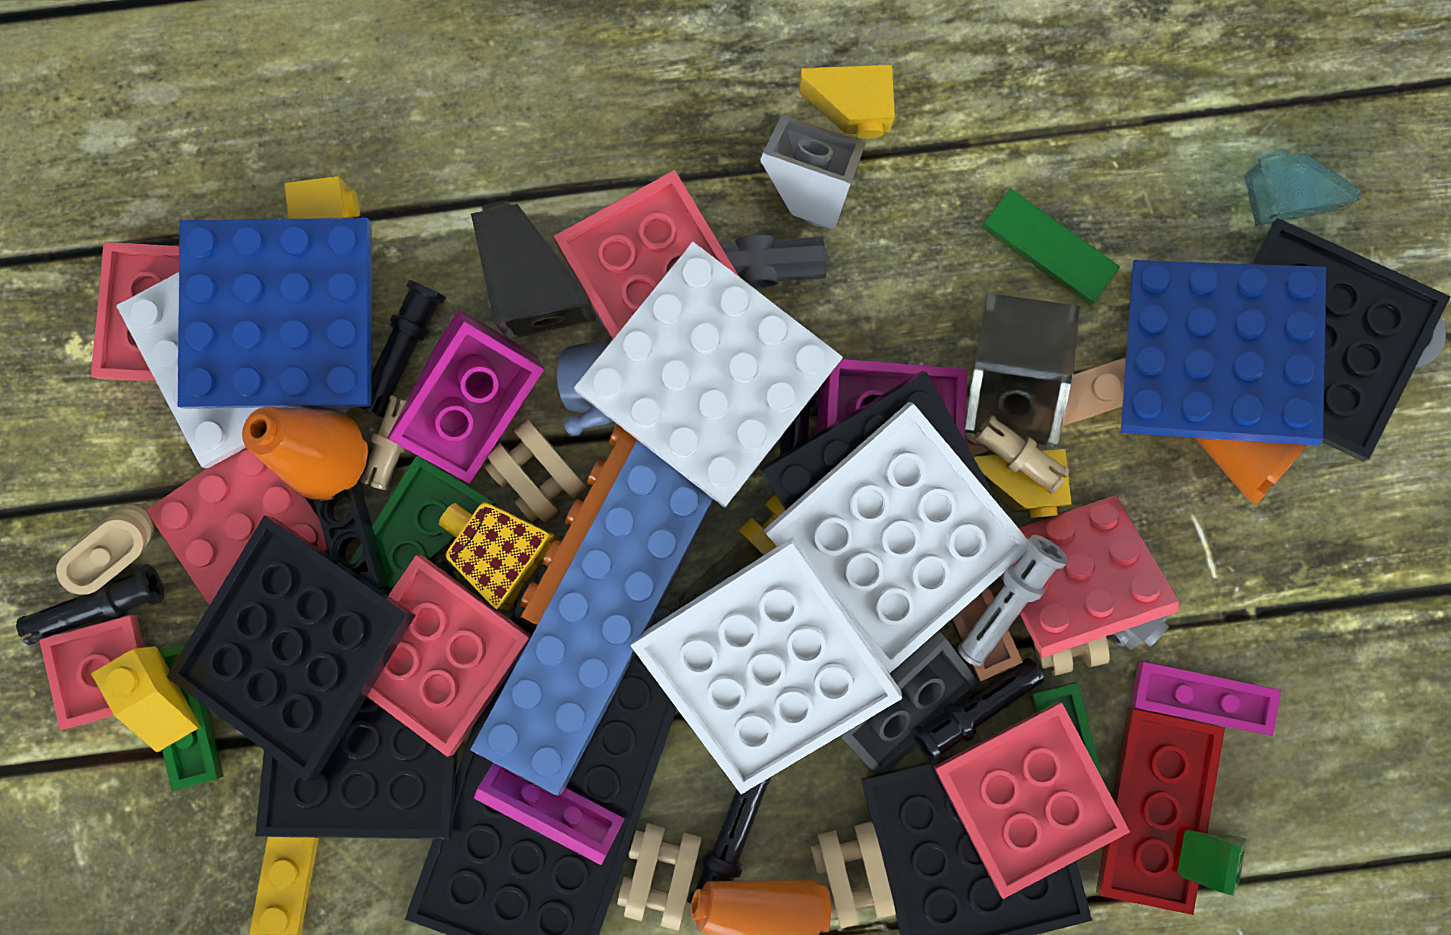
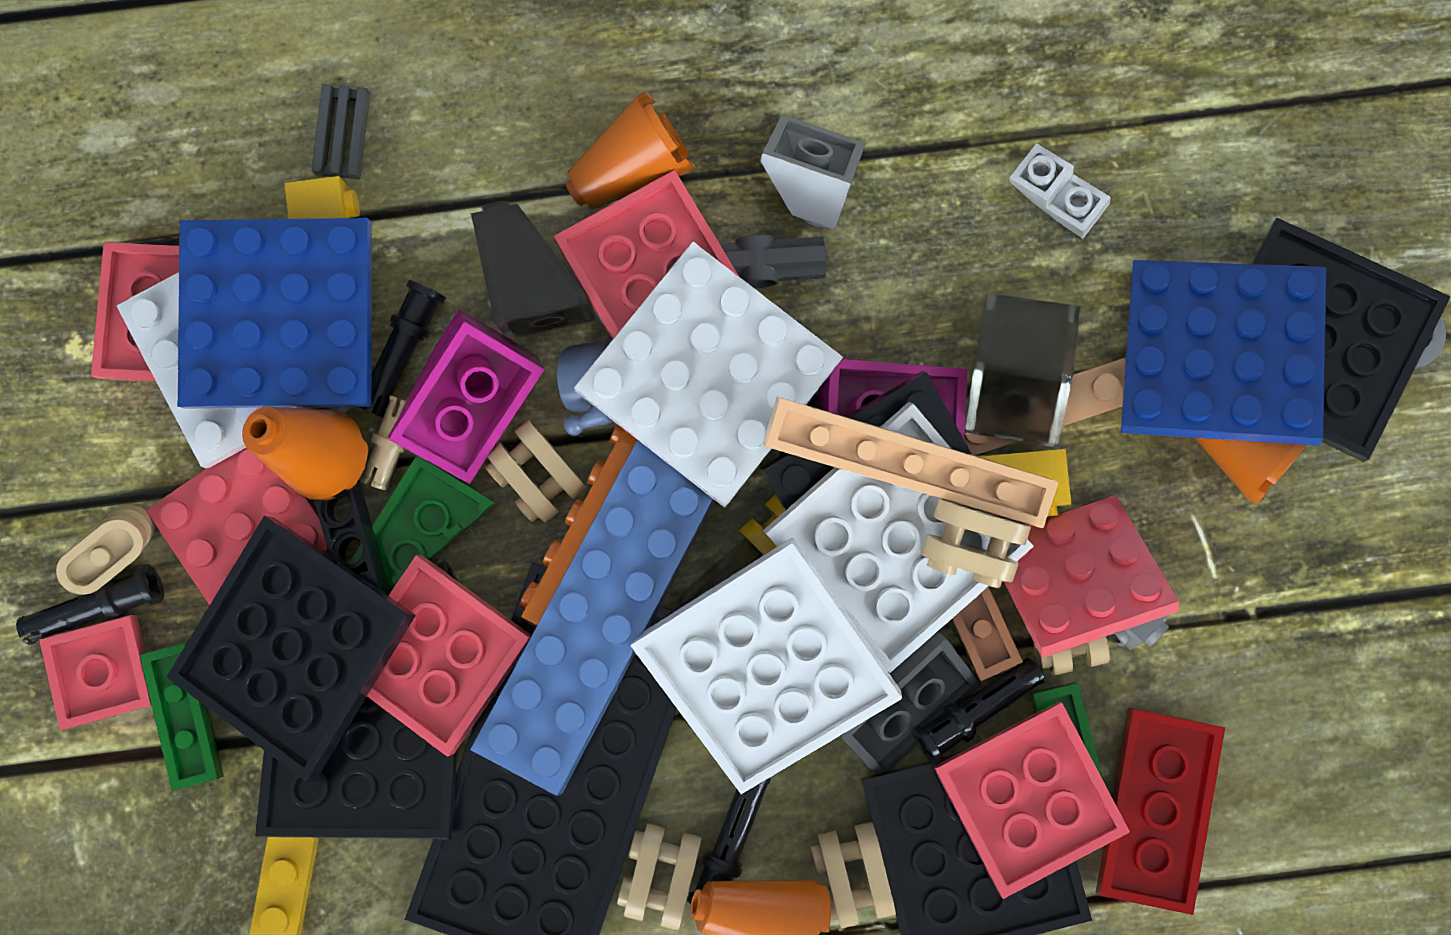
yellow slope [91,646,201,752] -> none
yellow torso [439,502,559,610] -> none
dark pink plate [474,762,625,865] -> none
yellow slope [799,65,895,139] -> none
light grey pin [957,535,1068,666] -> none
tan pin [974,415,1070,494] -> none
green tile [981,188,1120,306] -> none
dark pink plate [1130,661,1281,736] -> none
green slope [1178,829,1247,896] -> none
clear light blue slope [1244,151,1362,226] -> none
none -> dark grey tile [312,84,370,179]
none -> orange cone [566,91,696,209]
none -> light nougat plate [762,396,1059,528]
none -> tan brick [921,498,1032,588]
none -> white slope [1009,143,1111,239]

